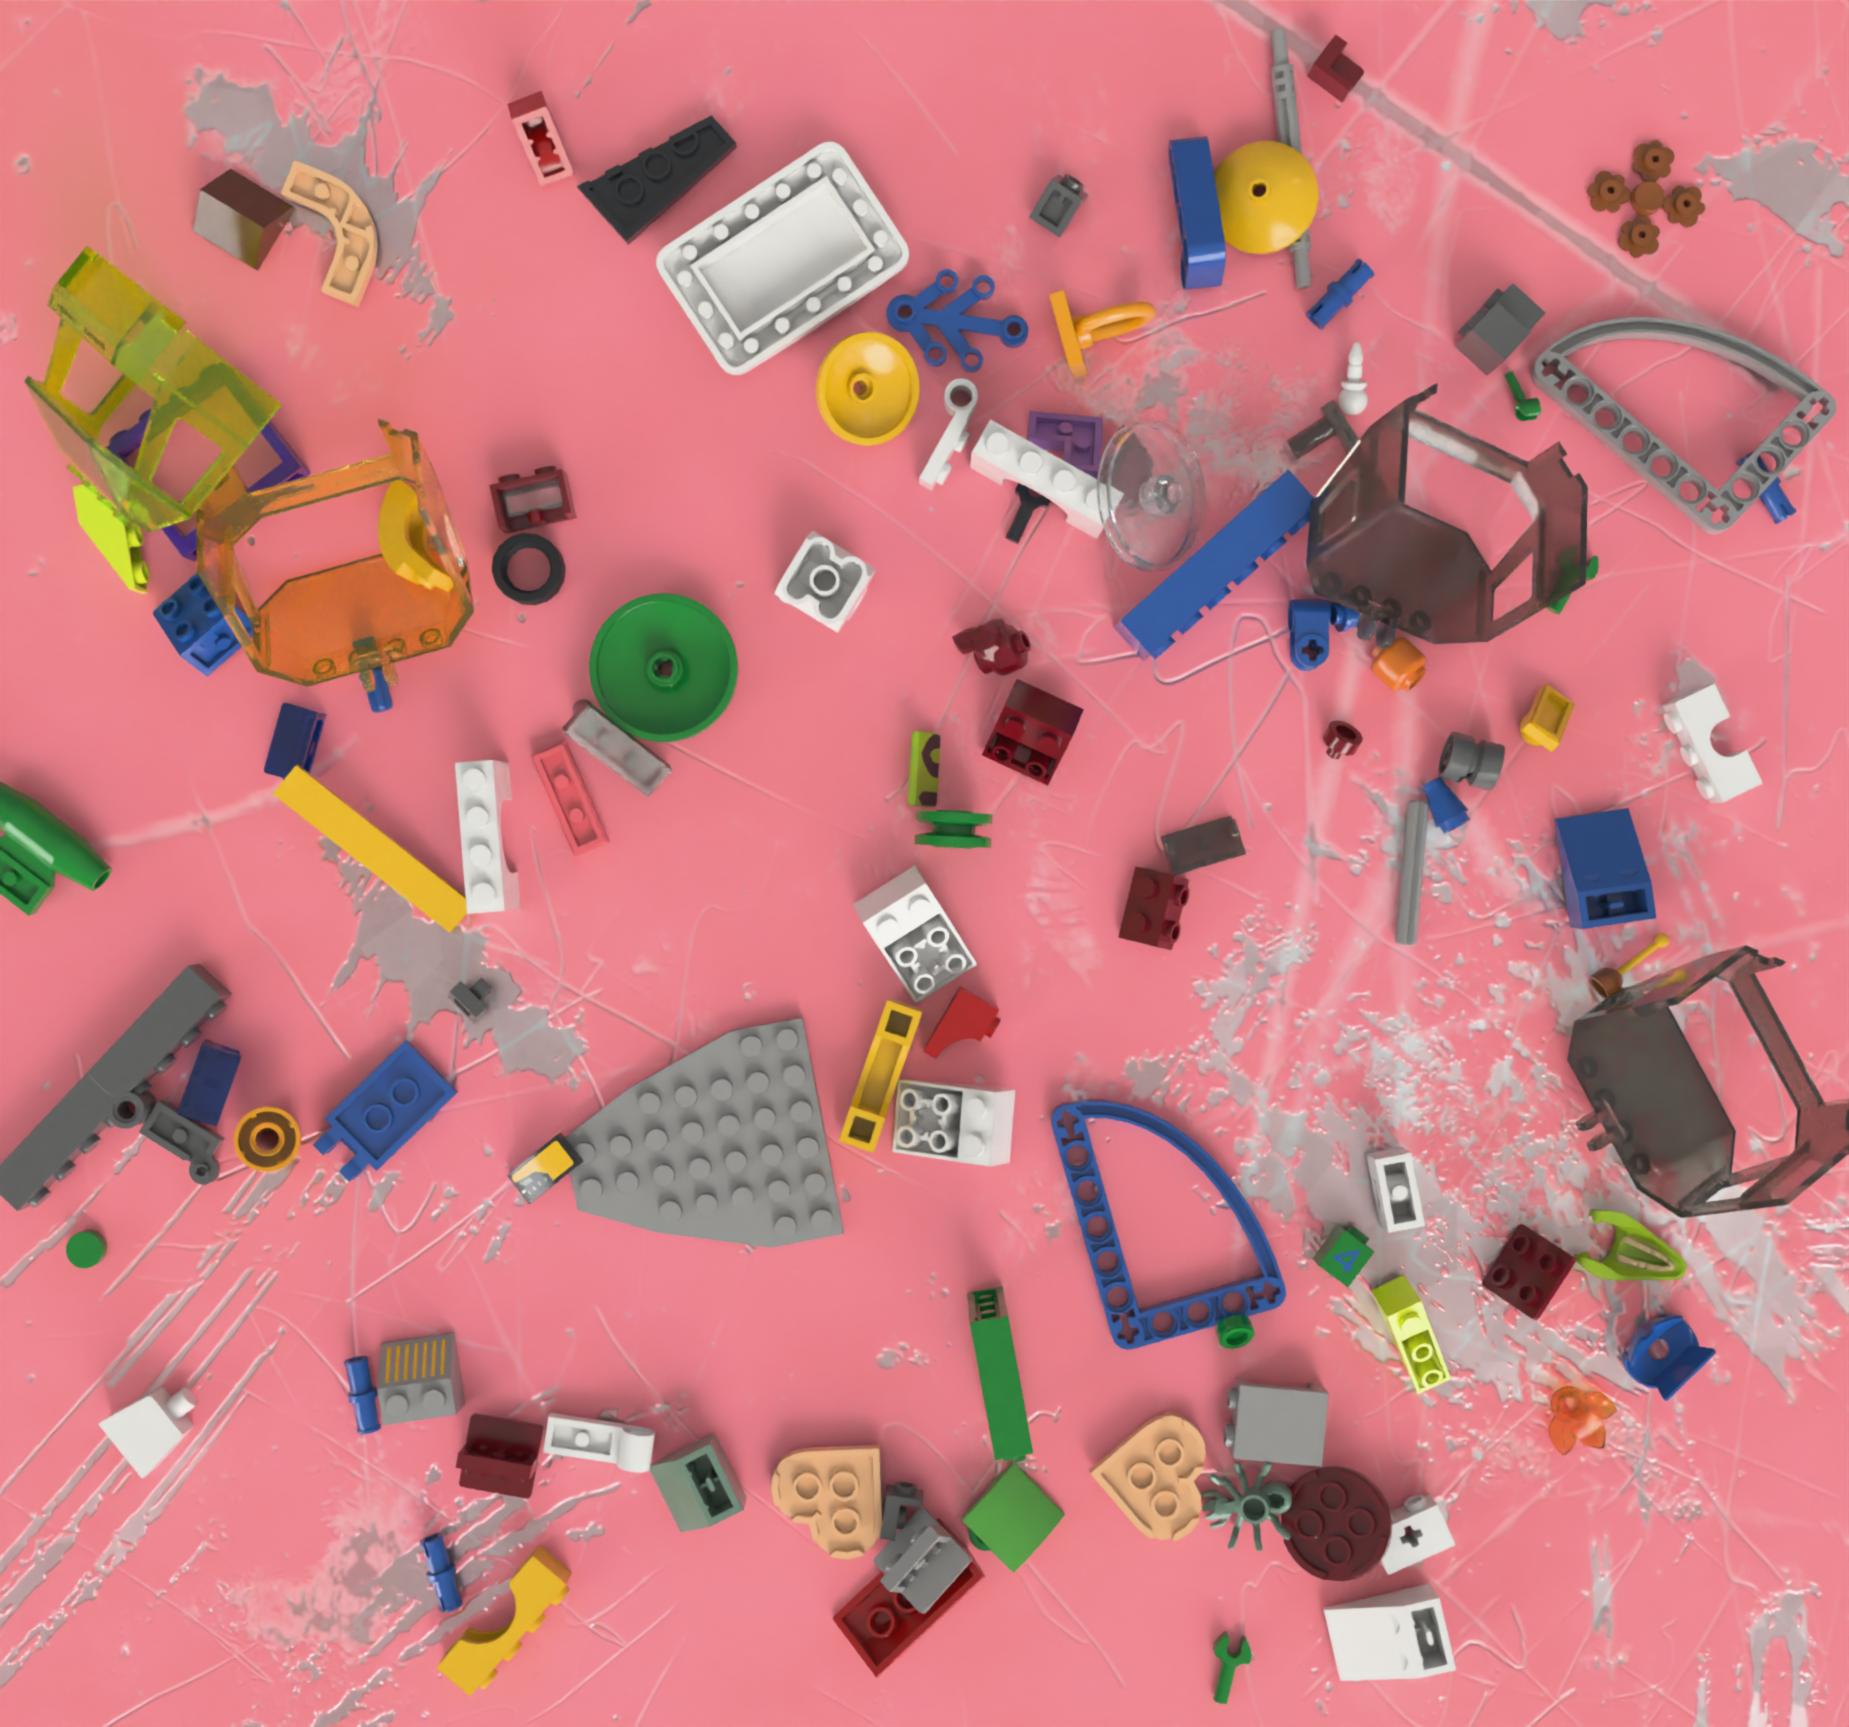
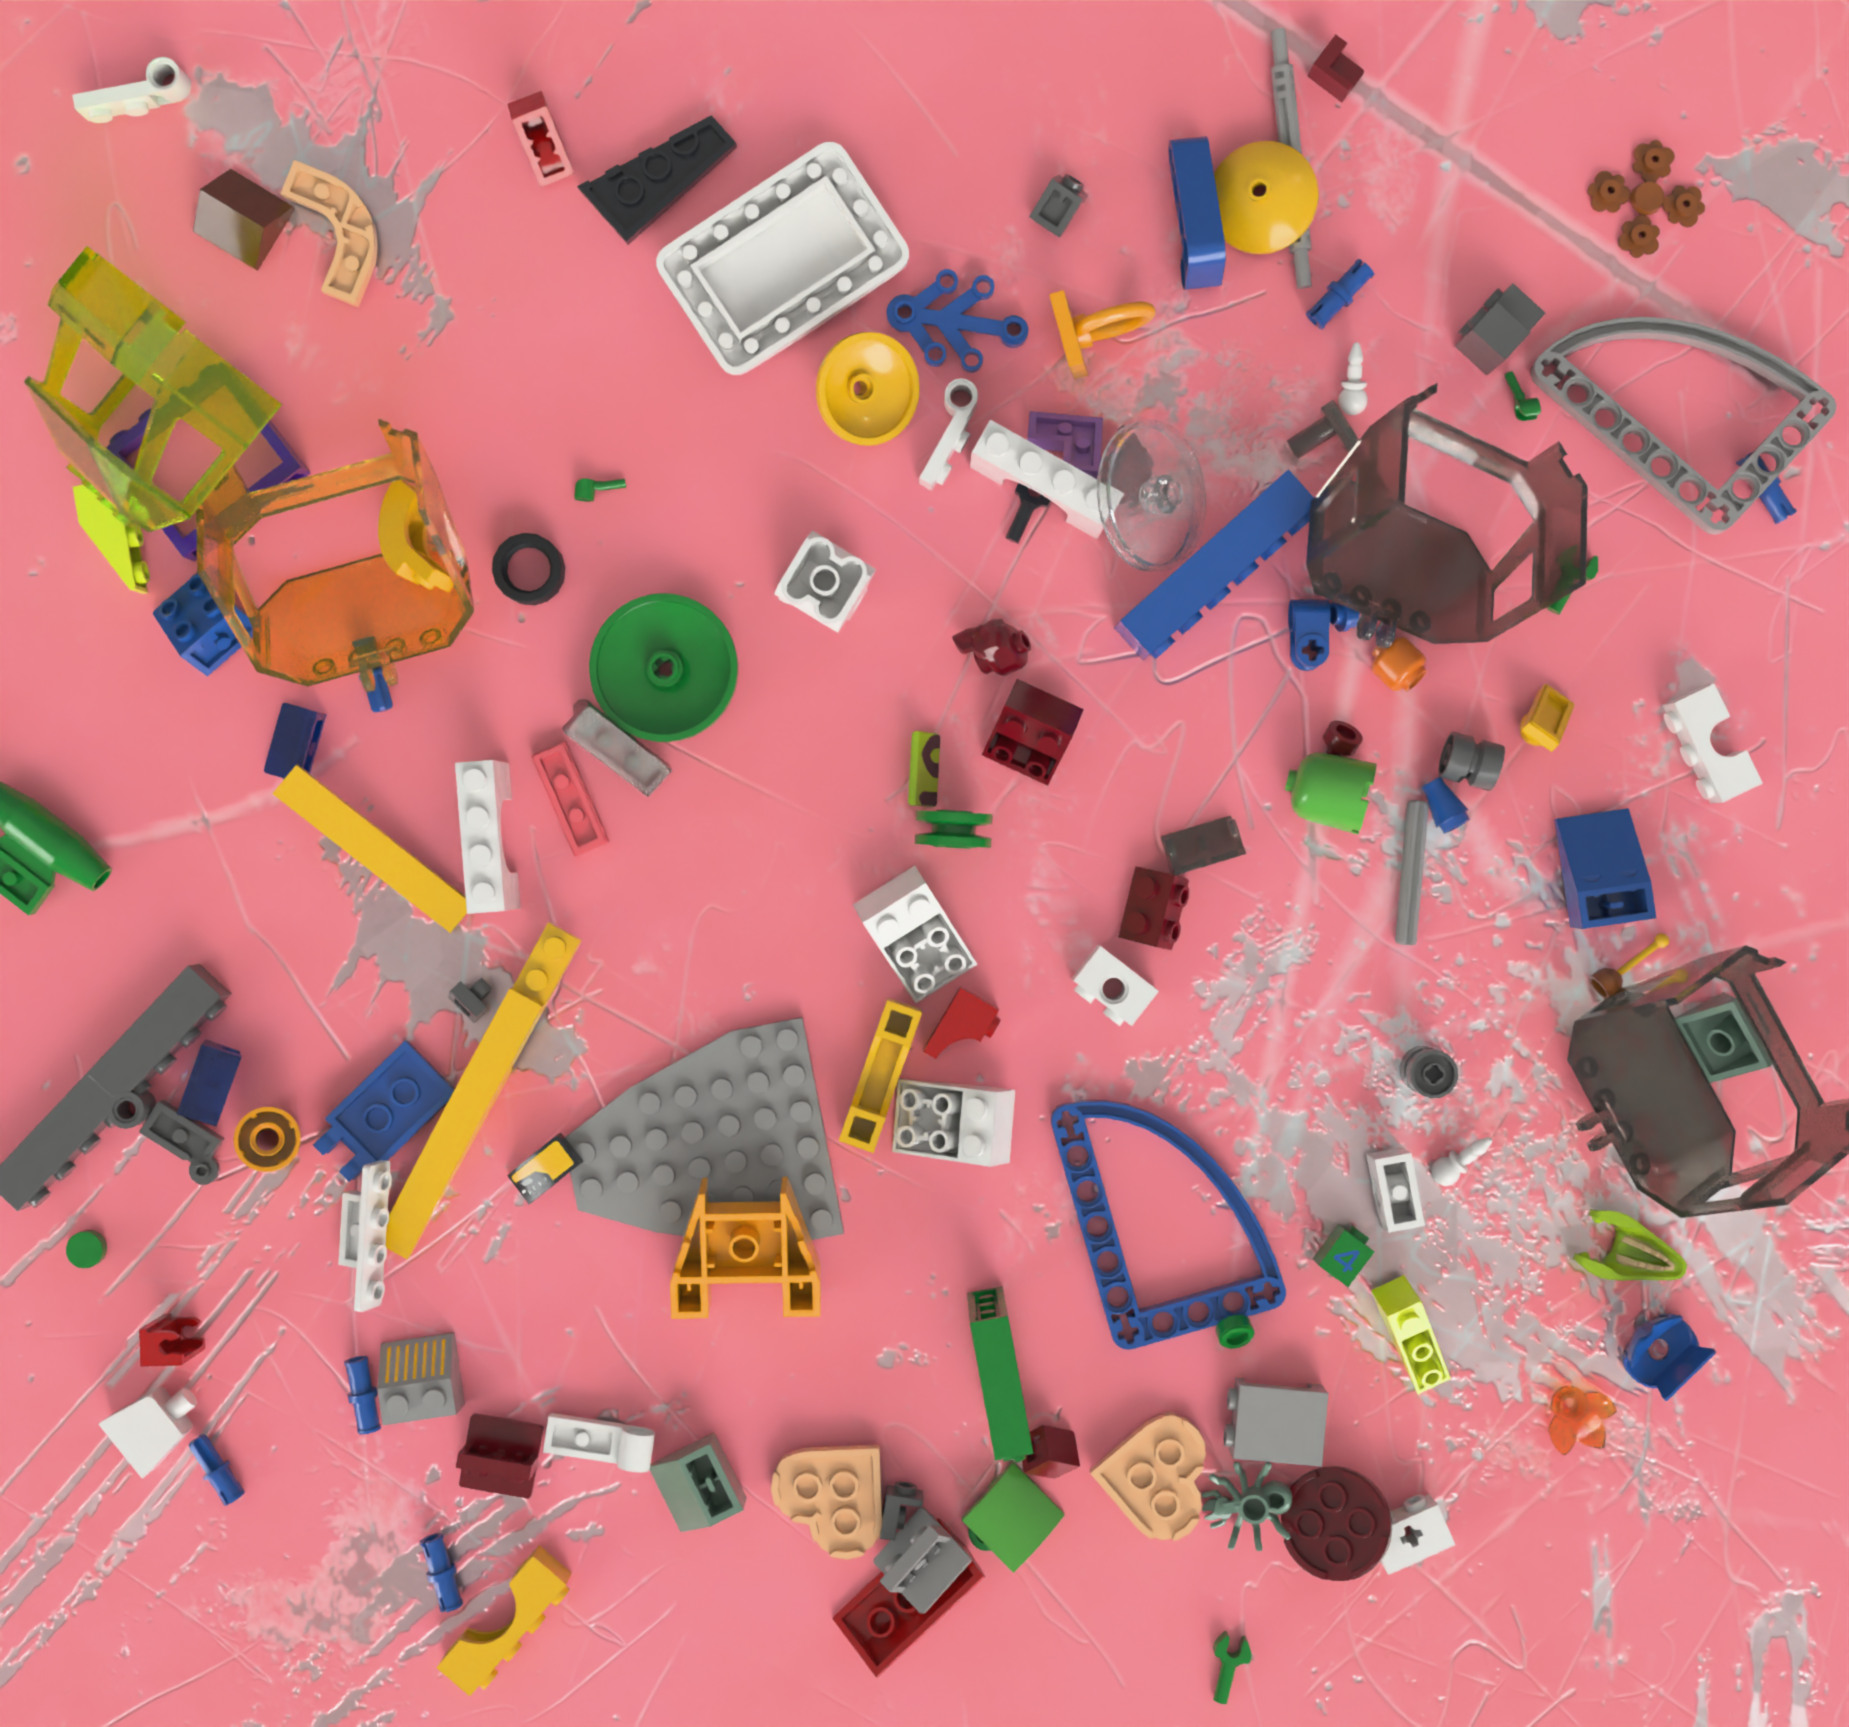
dark red window [489,466,577,534] -> none
white slope [1323,1583,1456,1681] -> none
dark red bracket [1482,1224,1576,1321] -> none
none -> white plate [72,57,191,123]
none -> red hinge [139,1314,205,1367]
none -> blue axle [189,1434,245,1506]
none -> white bracket [338,1160,392,1312]
none -> yellow slope [385,922,582,1260]
none -> green hand [574,478,626,502]
none -> light orange wedge [670,1177,821,1319]
none -> dark red panel [1022,1425,1080,1479]
none -> white brick [1071,945,1159,1026]
none -> bright green cylinder [1285,752,1377,834]
none -> dark grey wheel [1399,1046,1458,1098]
none -> white bar [1431,1137,1492,1186]
none -> sand green slope [1673,992,1773,1084]

